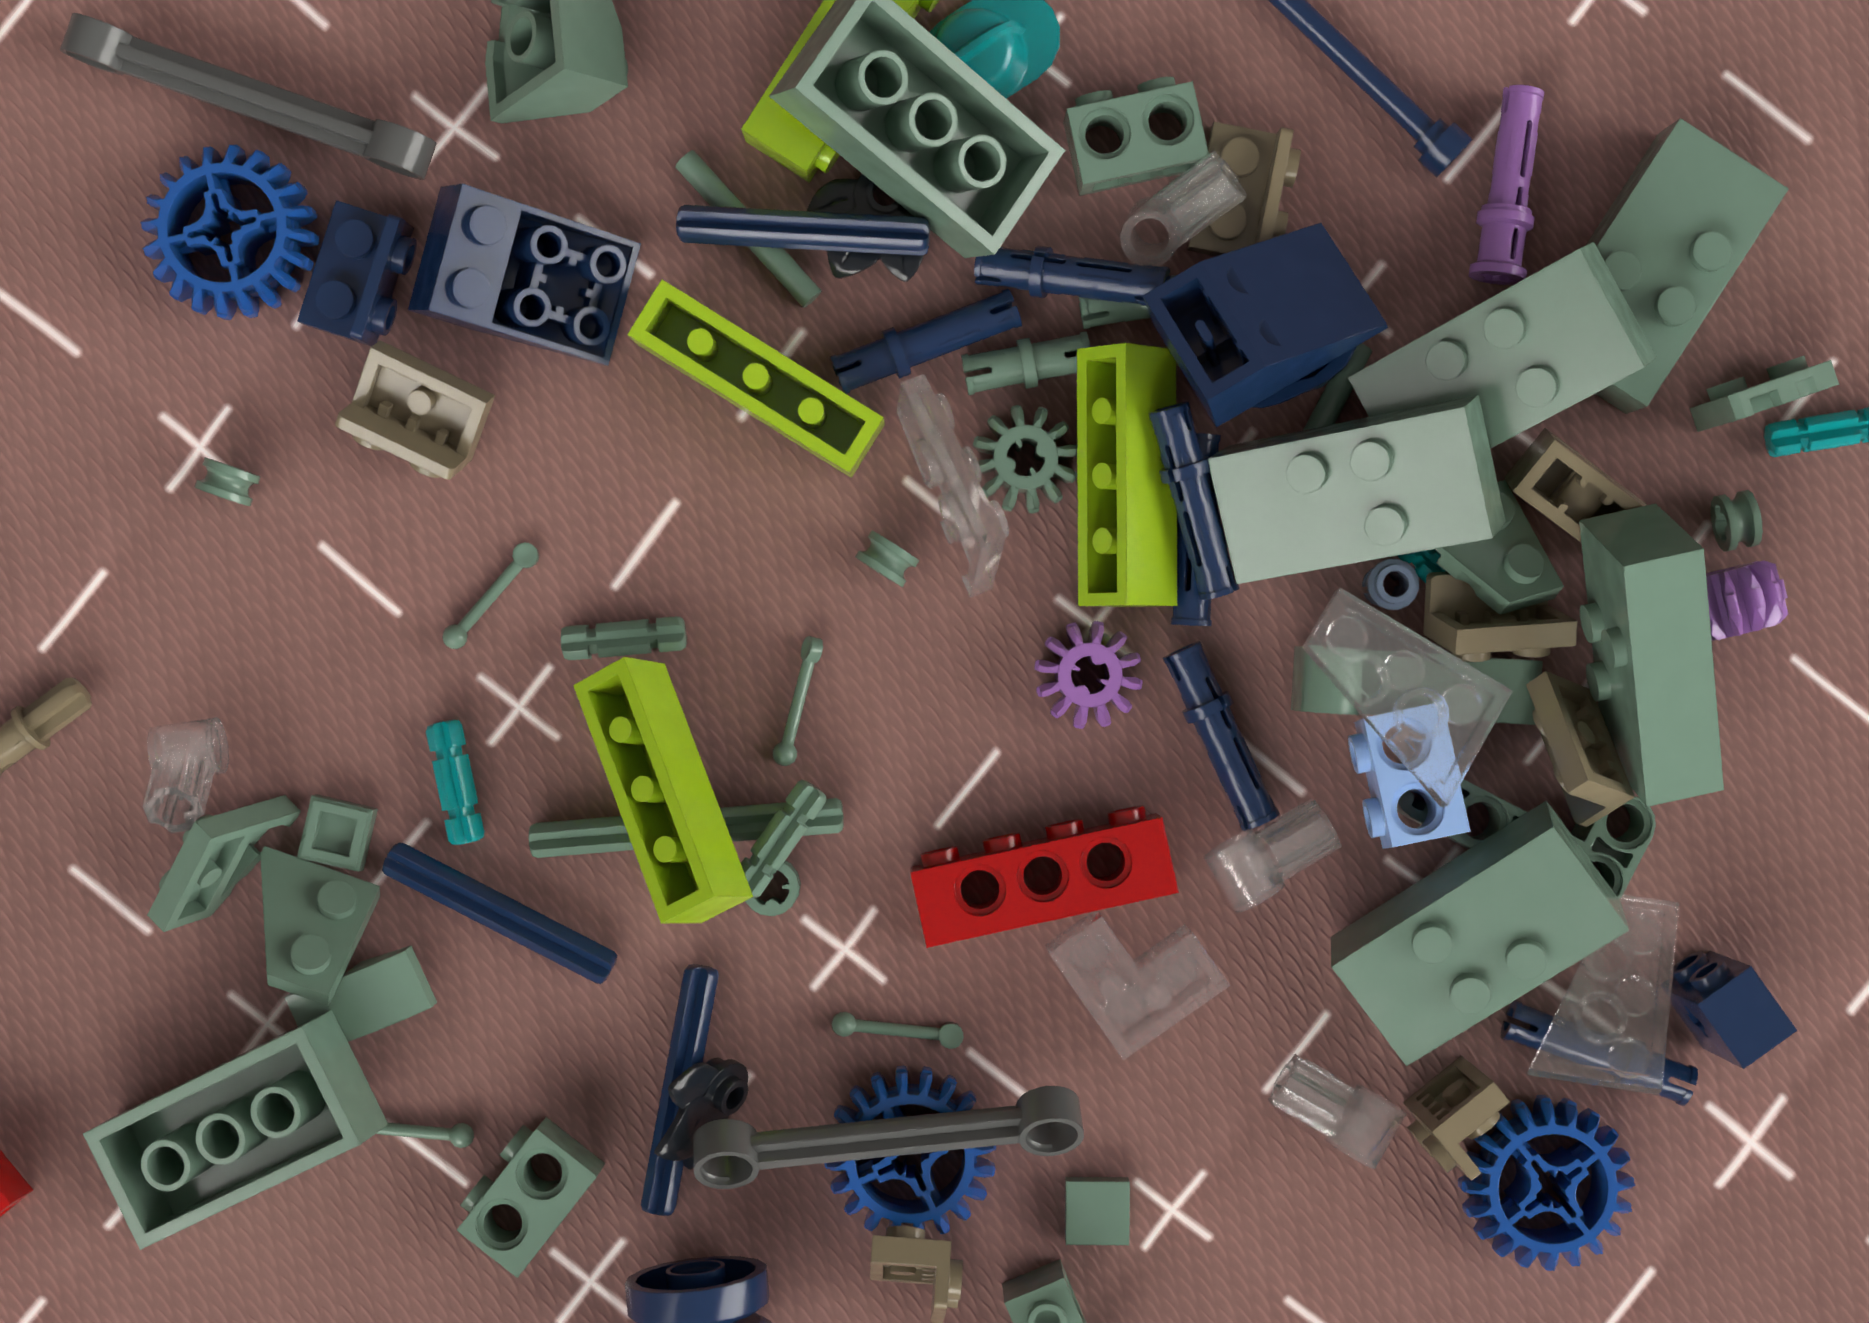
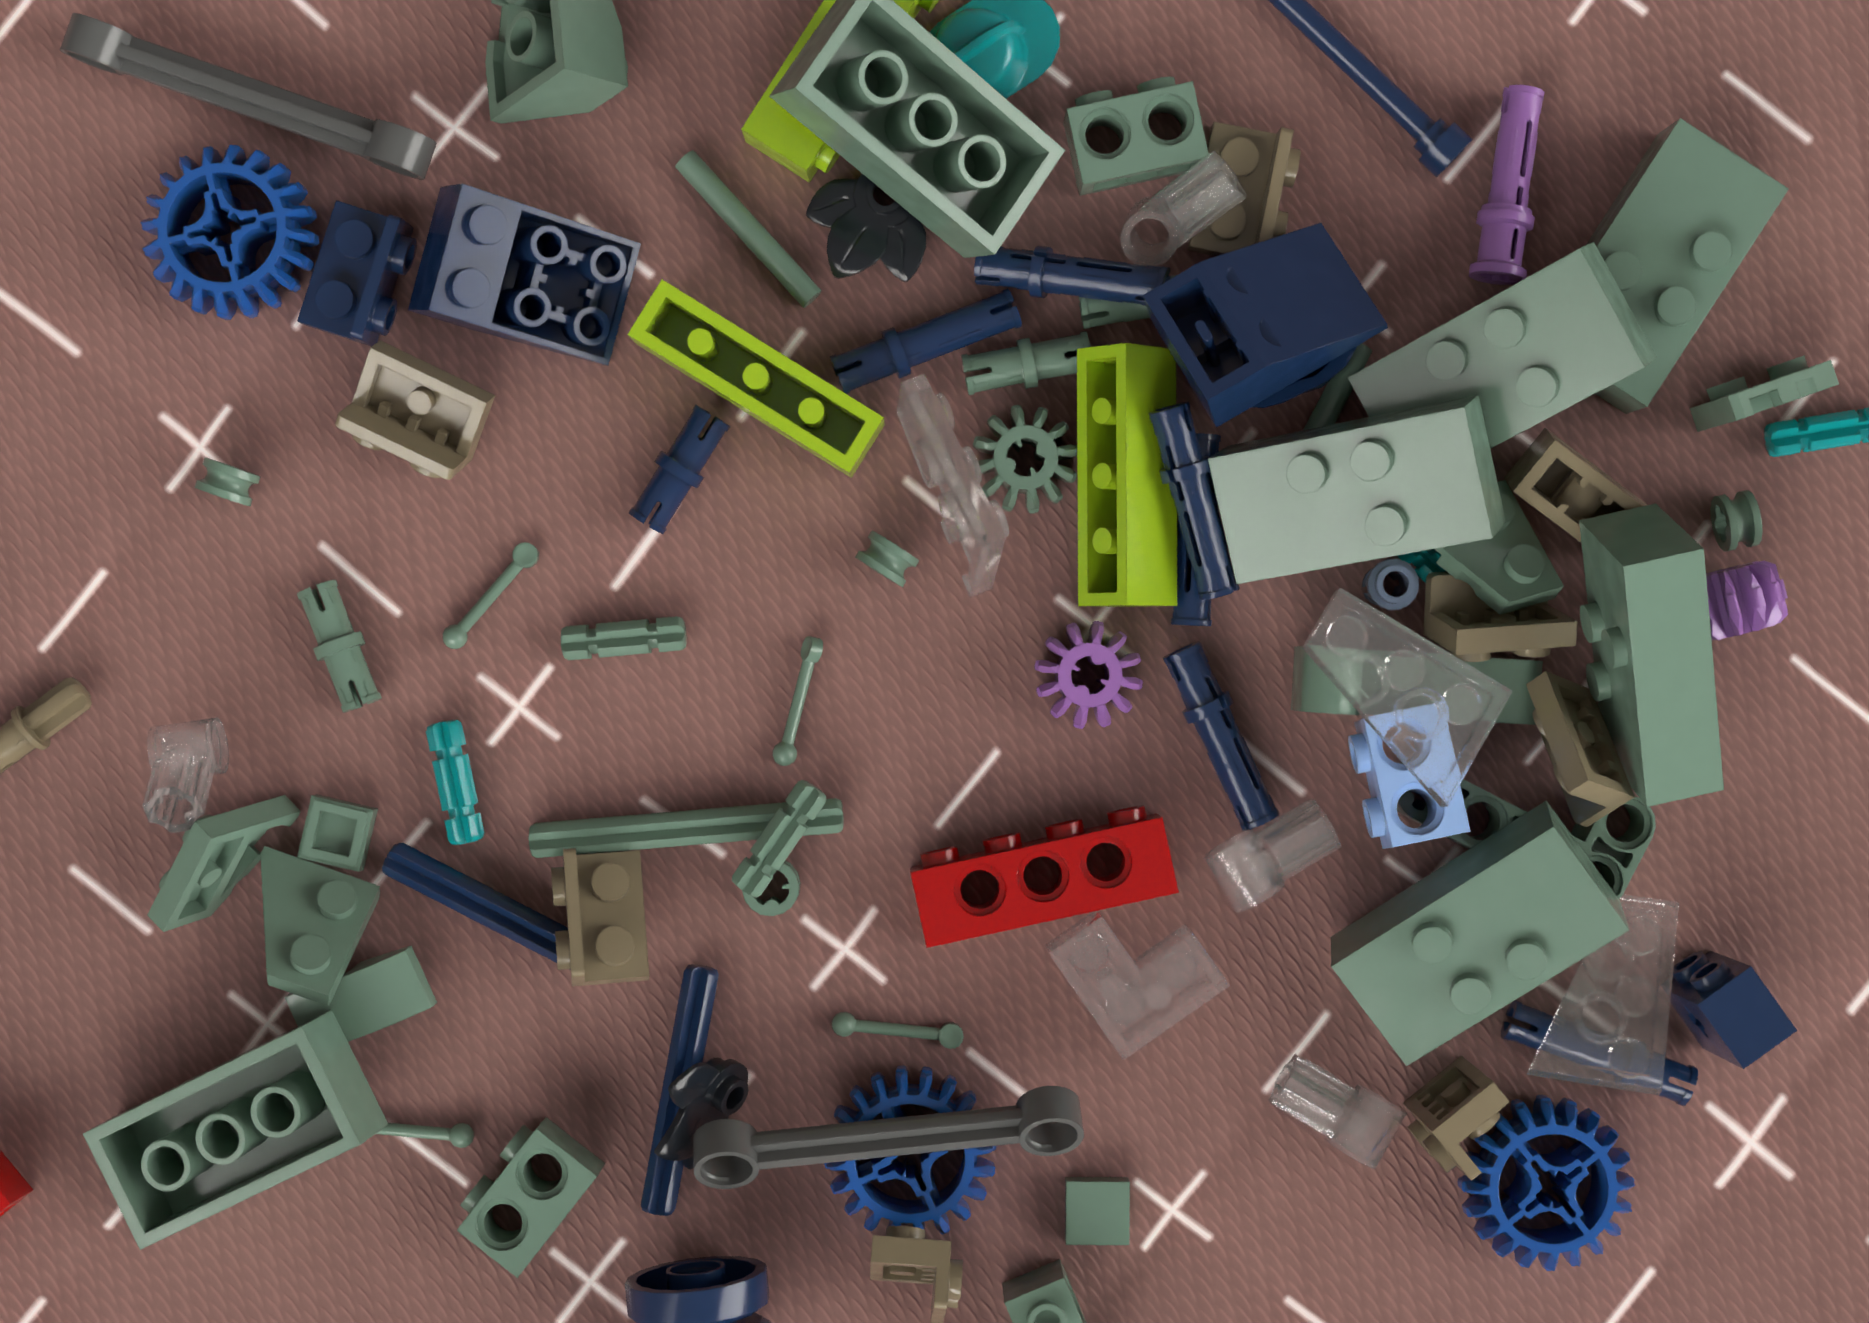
lime brick [573,657,753,924] -> none
dark blue axle [676,205,930,256] -> none
none -> sand green pin [297,580,382,713]
none -> dark tan bracket [551,848,650,987]
none -> dark blue pin [628,404,731,534]

